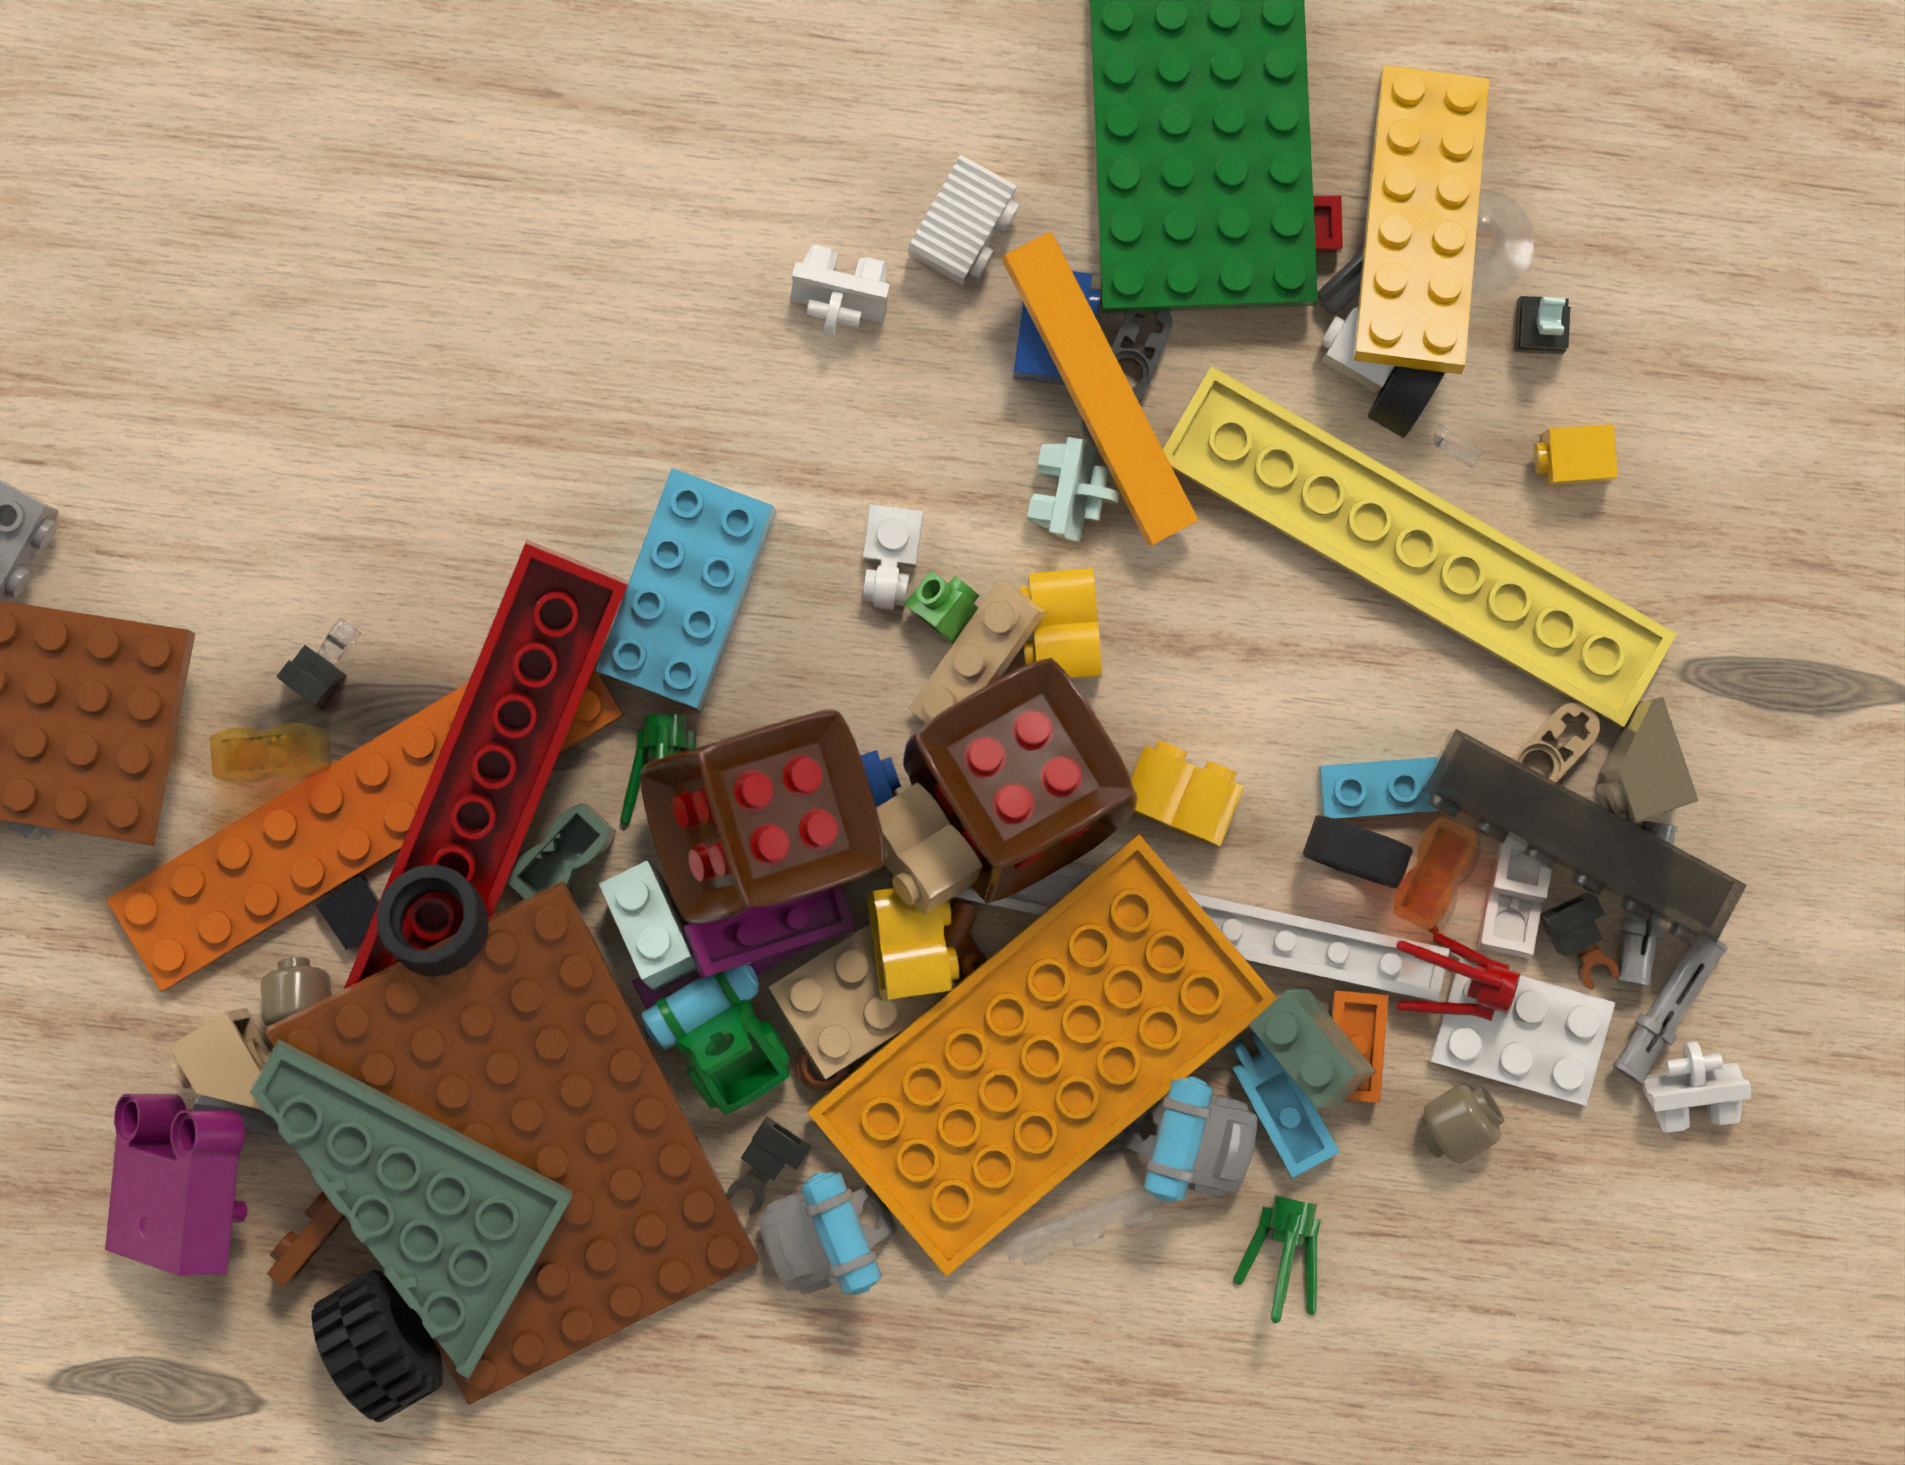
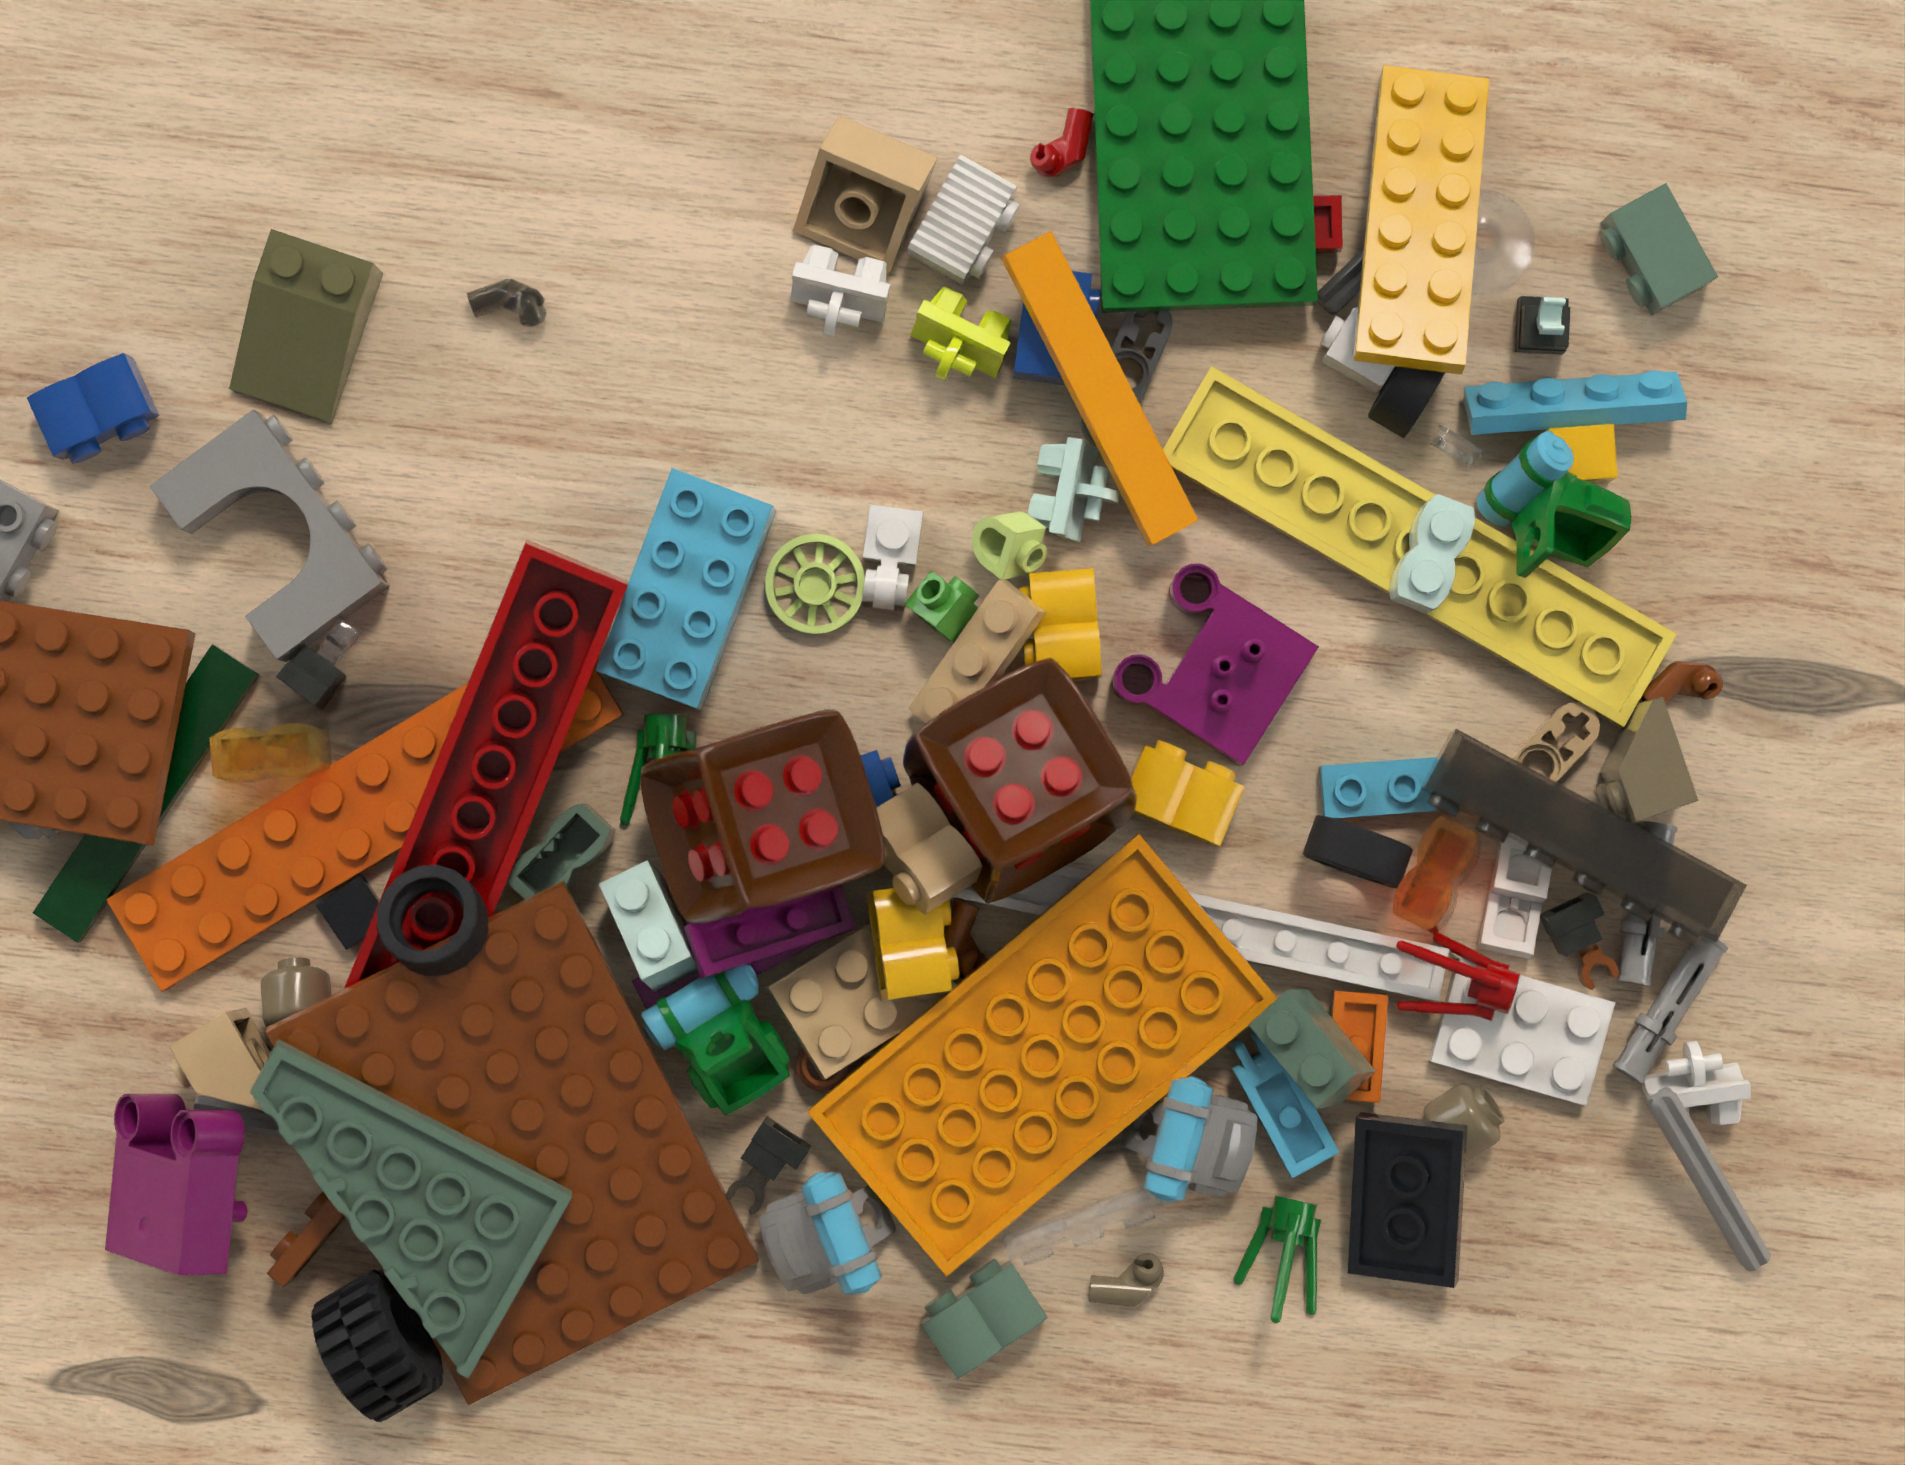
none -> blue brick [27,353,160,464]
none -> dark green tile [33,644,260,943]
none -> light grey arch [149,409,389,662]
none -> olive slope [229,229,383,424]
none -> clear smoke arm [467,279,547,327]
none -> yellowish green wheel [765,534,865,635]
none -> tan slope [793,115,938,273]
none -> neon yellow hips [910,286,1012,381]
none -> sand green brick [921,1259,1048,1379]
none -> yellowish green plate [972,511,1047,580]
none -> red arm [1030,108,1094,177]
none -> dark tan arm [1089,1253,1164,1306]
none -> magenta piece [1112,563,1319,766]
none -> black plate [1348,1112,1468,1288]
none -> light aqua brick [1390,494,1475,614]
none -> medium azure plate [1463,370,1687,435]
none -> green piece [1476,431,1632,578]
none -> sand green brick [1600,183,1718,316]
none -> dark orange arm [1641,661,1723,704]
none -> light grey axle [1647,1088,1770,1271]

